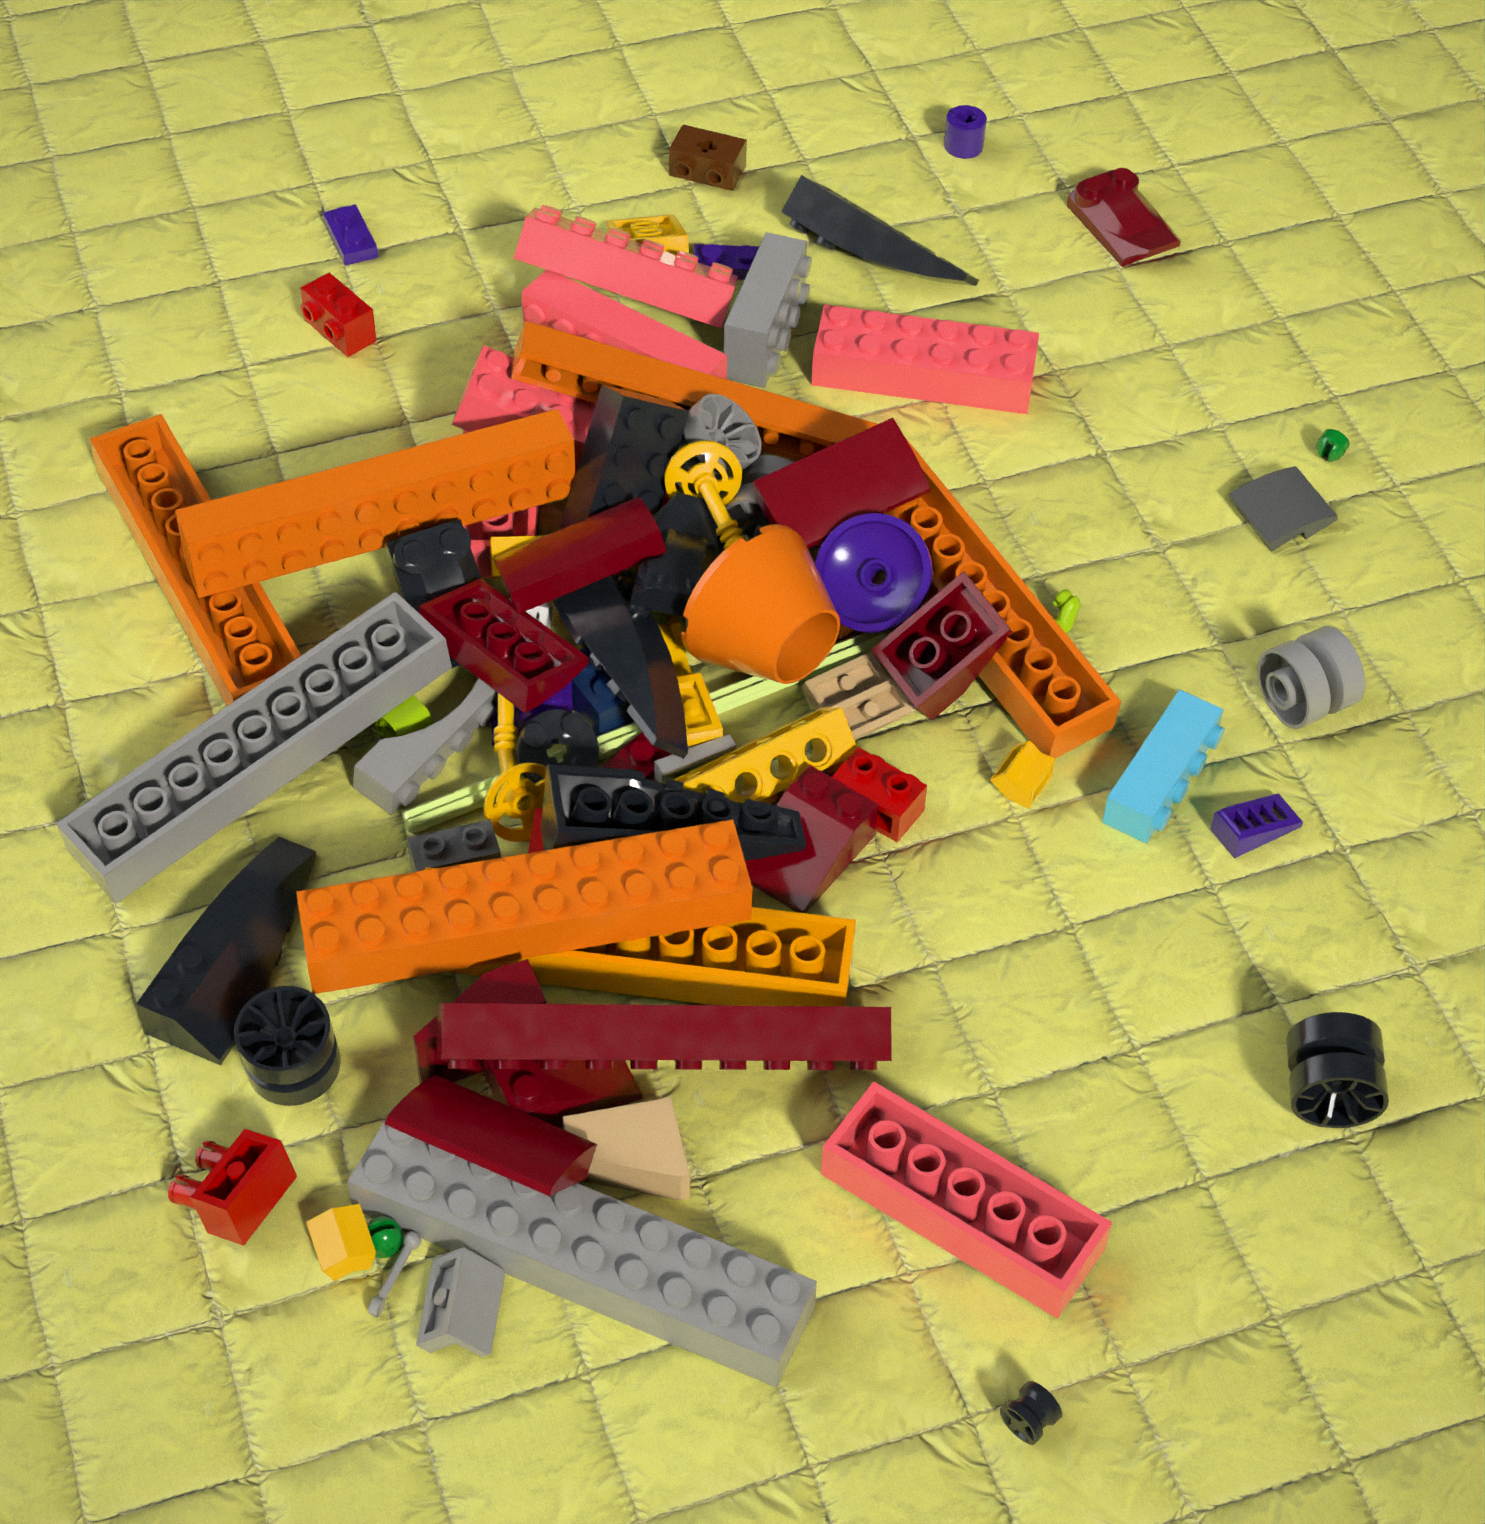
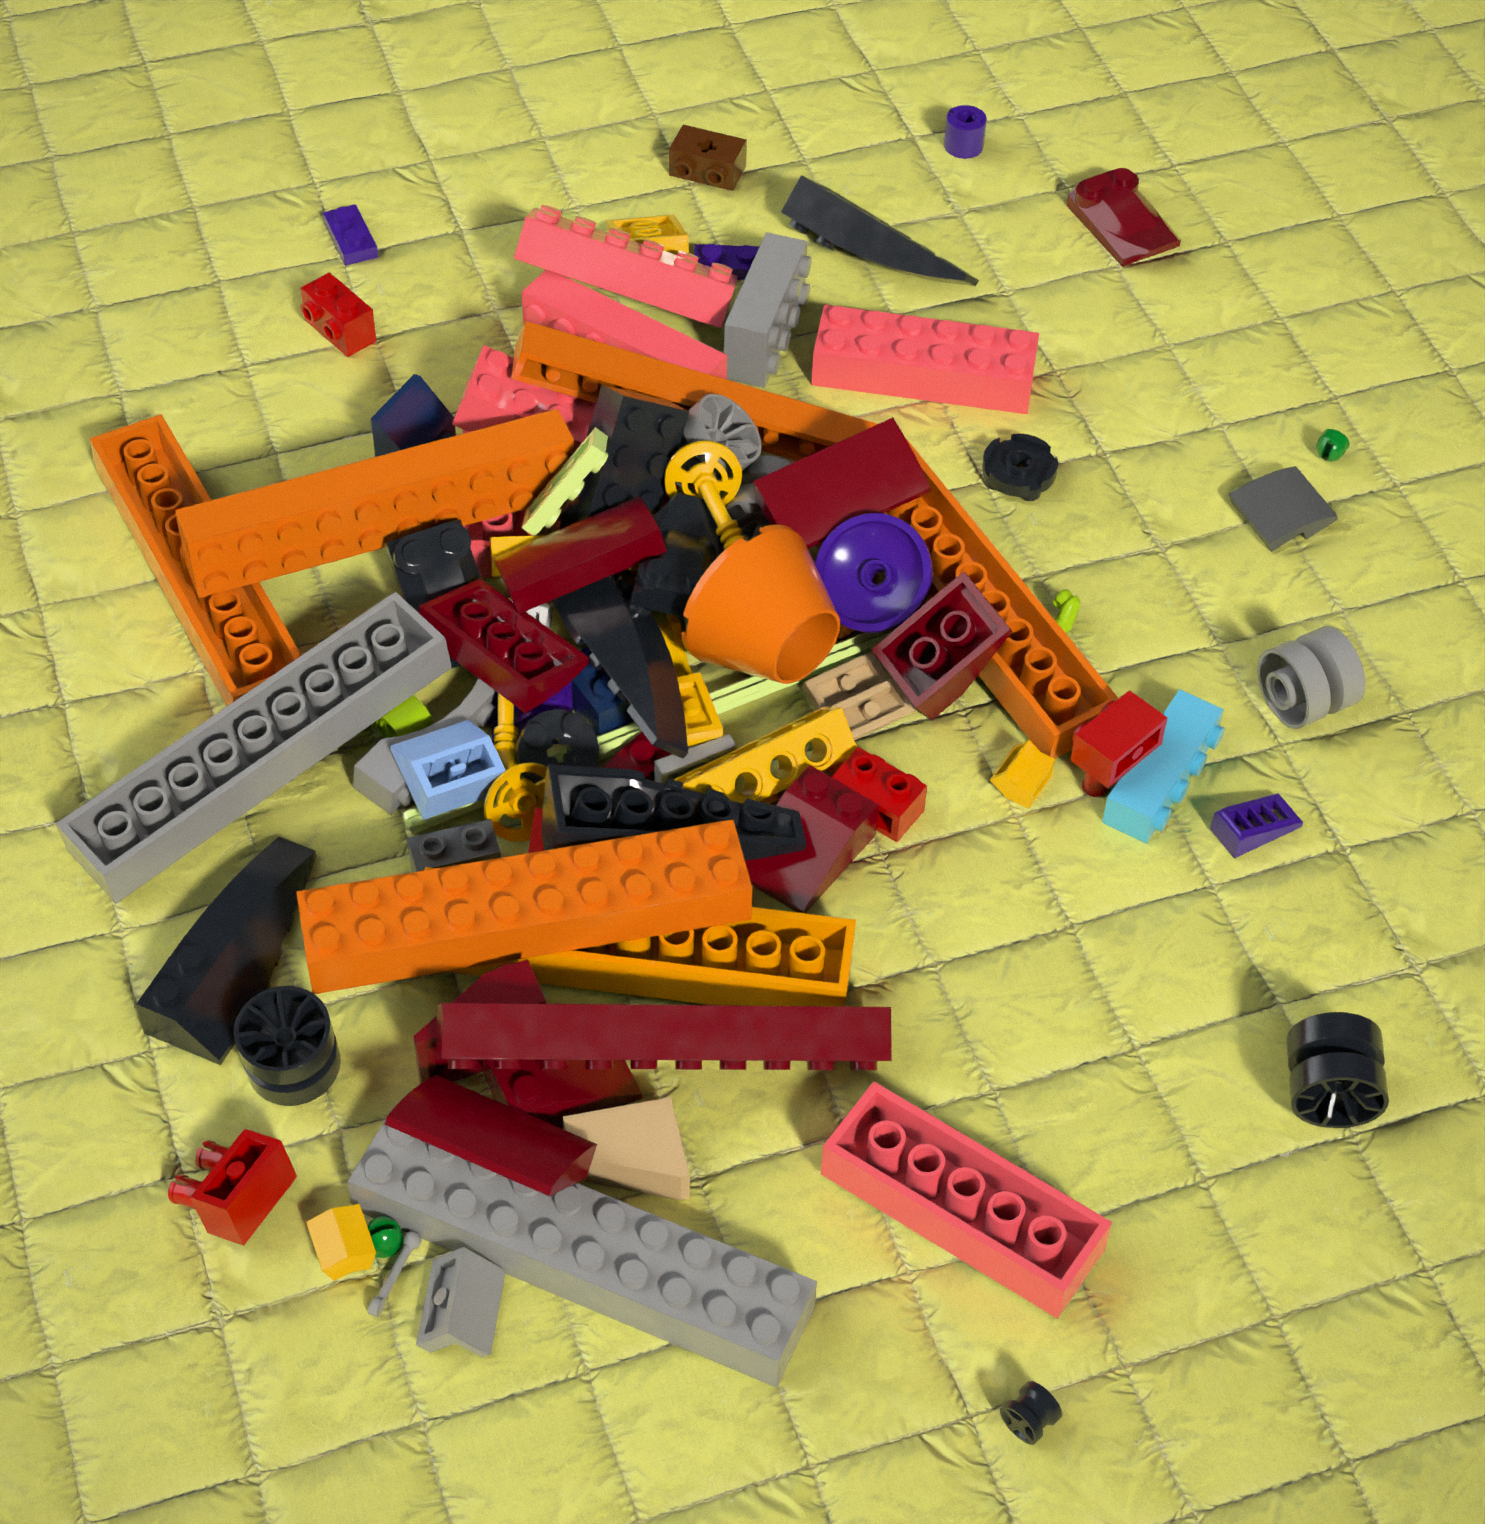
none -> dark blue slope [371,374,456,457]
none -> light blue slope [390,720,506,820]
none -> yellowish green plate [522,427,608,536]
none -> black plate [982,433,1058,501]
none -> red brick [1070,690,1168,797]

